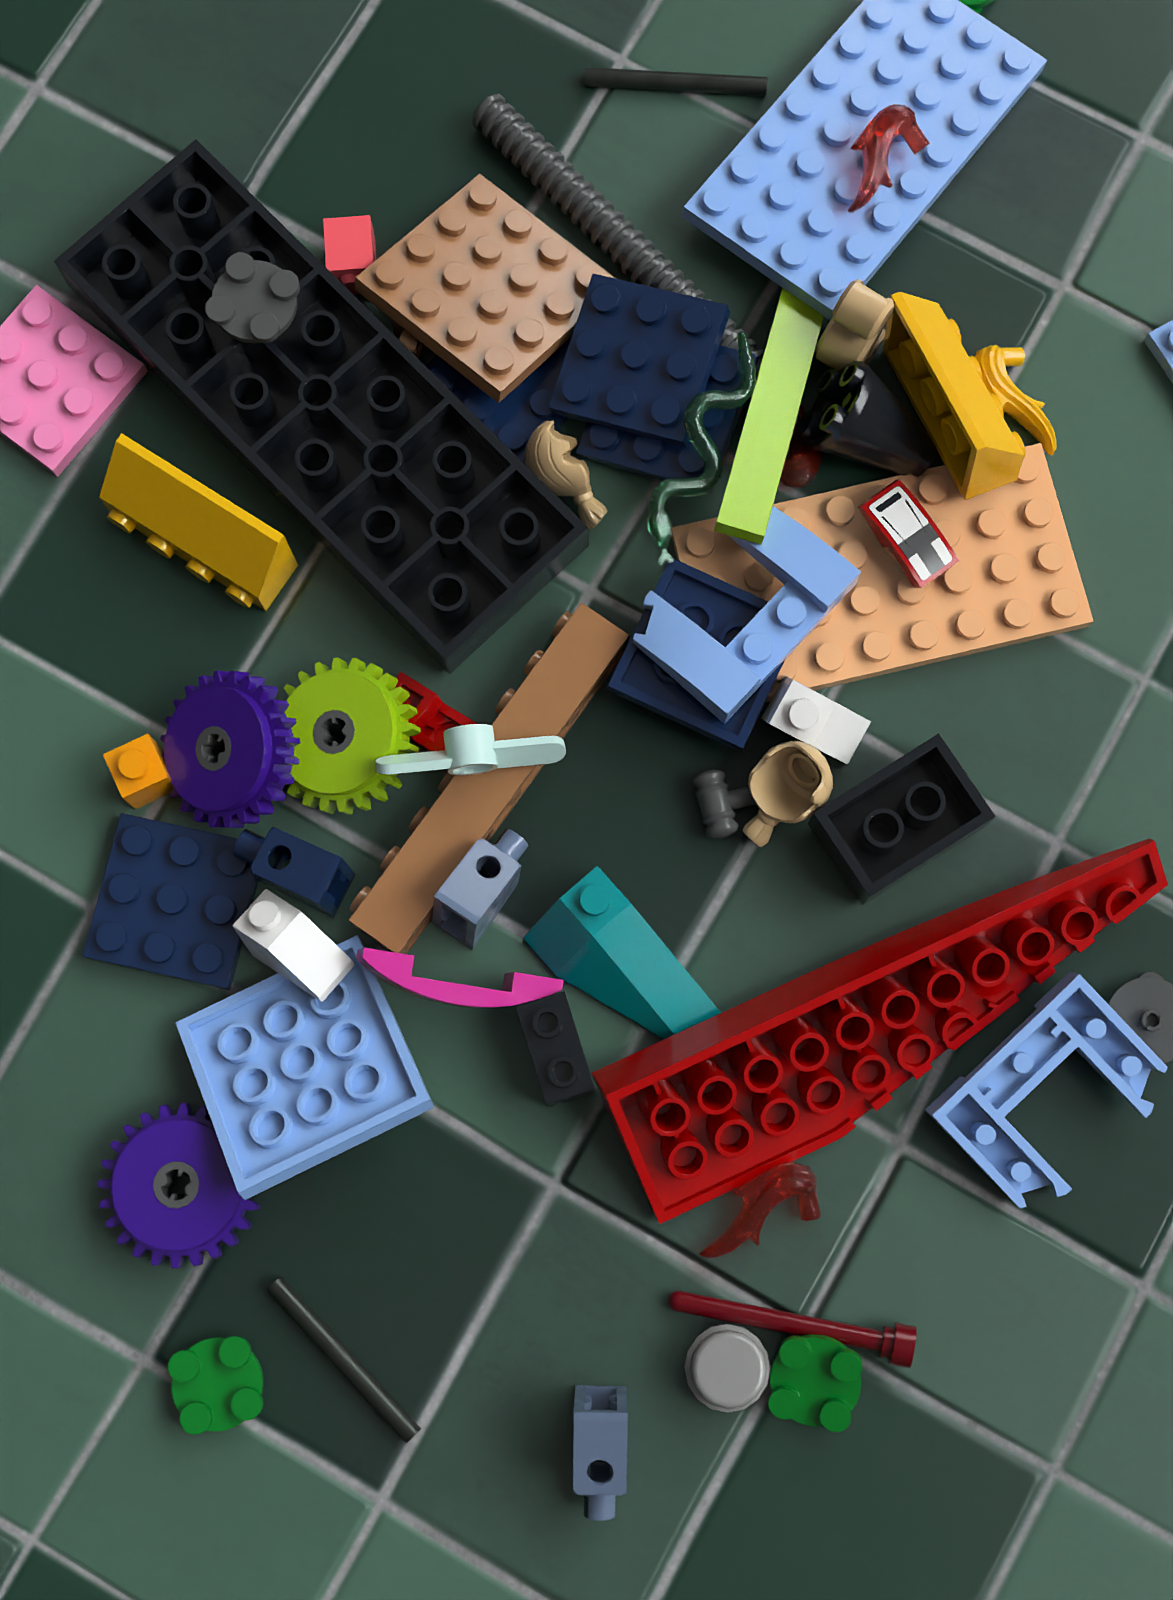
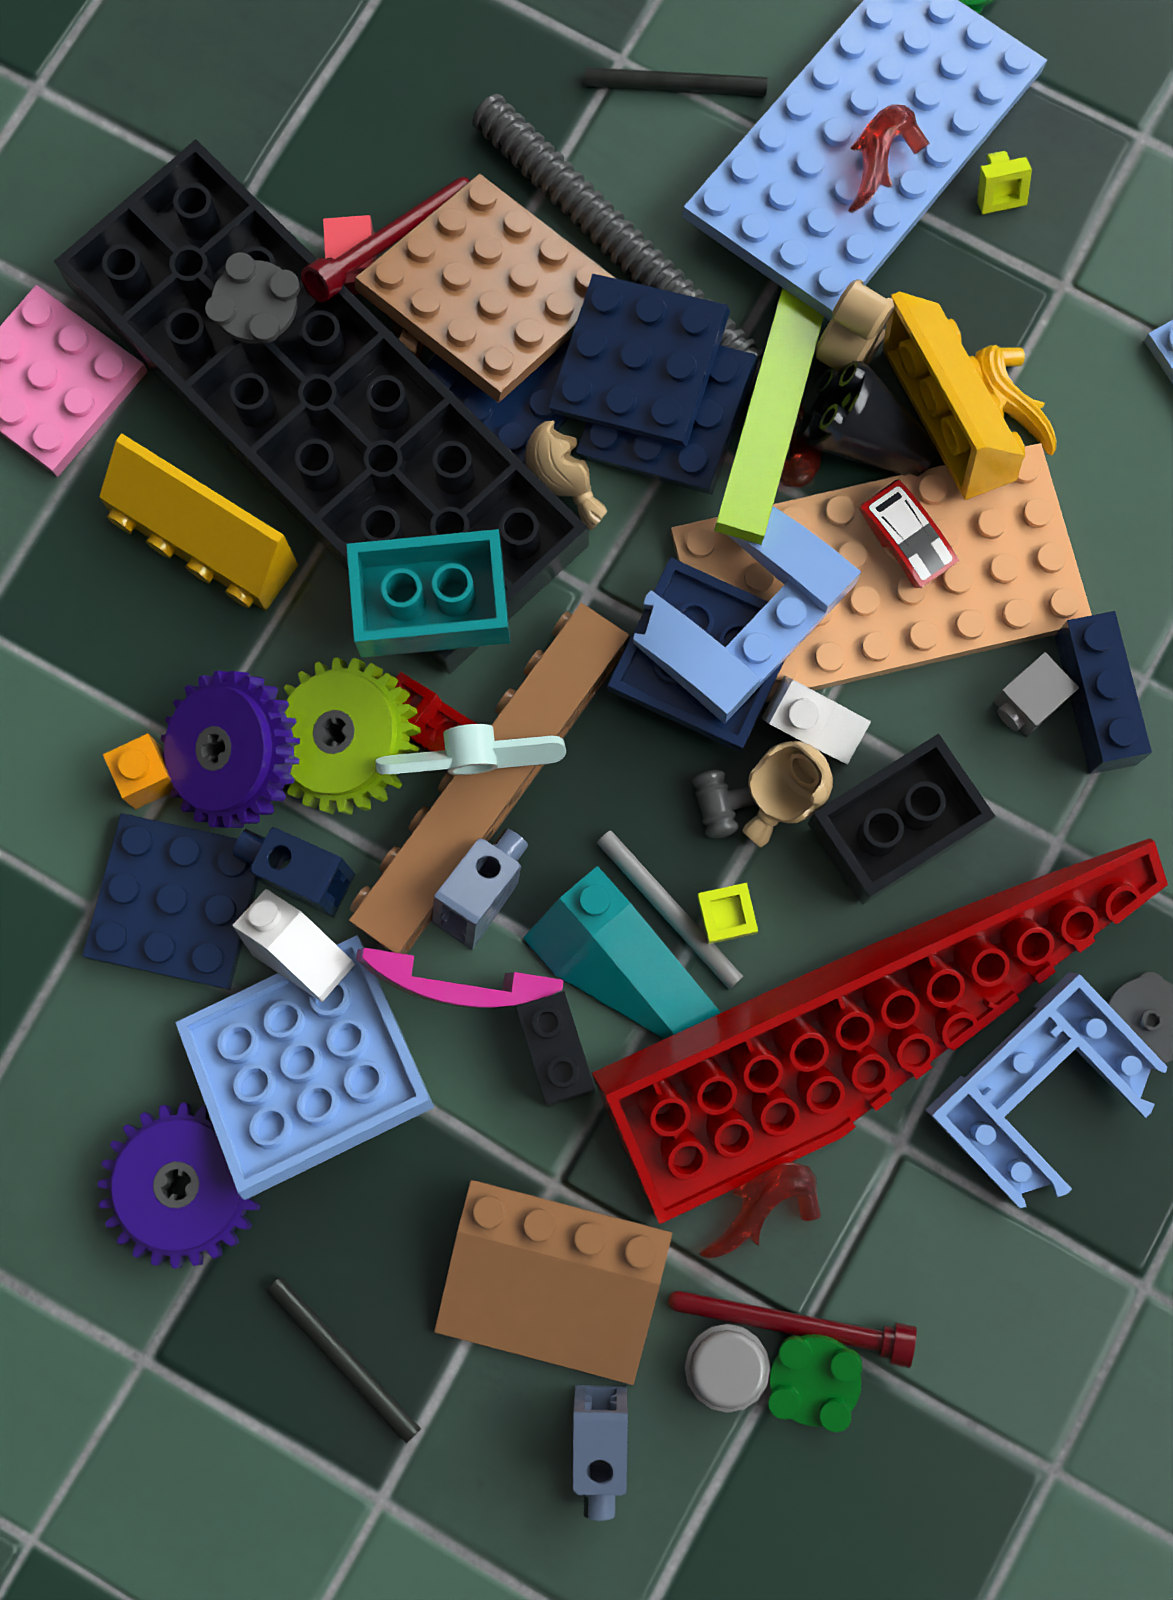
green piece [168,1336,264,1435] -> none
clear green animal [647,331,756,565] -> none
none -> dark red piece [301,177,470,302]
none -> teal brick [347,529,510,658]
none -> medium nougat slope [434,1180,673,1385]
none -> light grey bar [597,830,744,990]
none -> neon yellow tile [697,883,758,944]
none -> neon yellow tile [977,151,1032,214]
none -> light grey brick [993,652,1079,737]
none -> dark blue brick [1054,611,1152,774]

